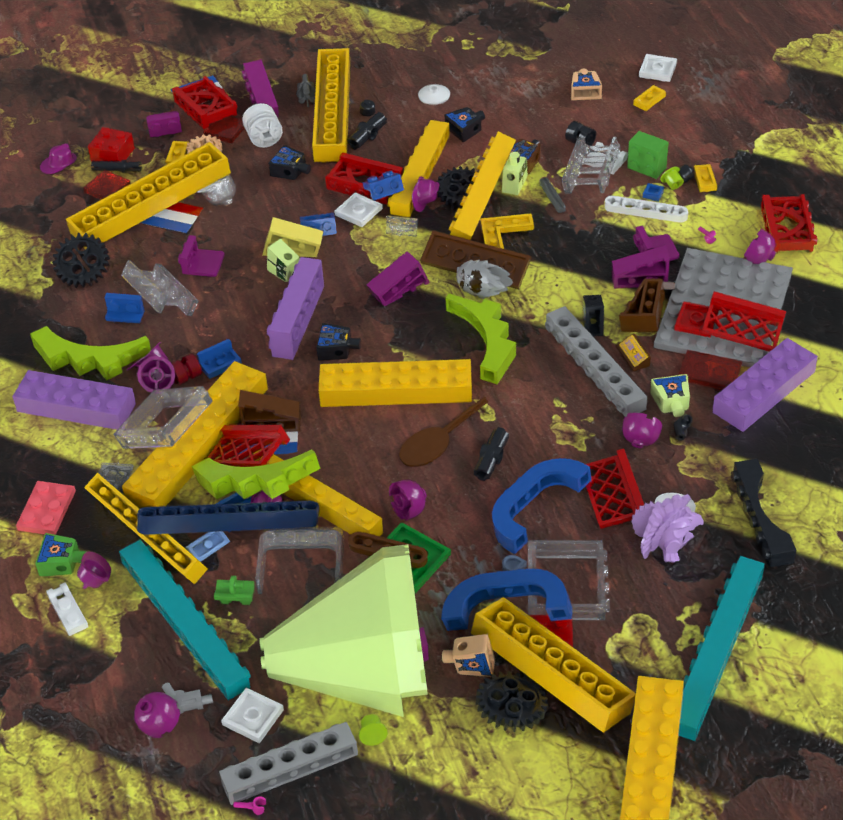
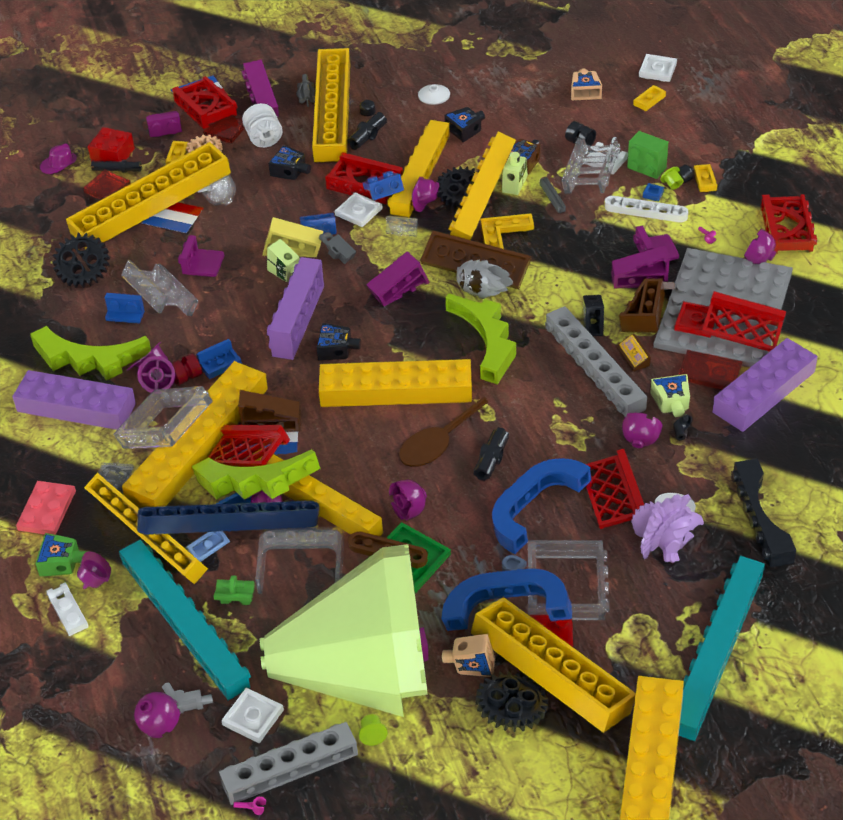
none -> dark grey piece [319,232,356,264]

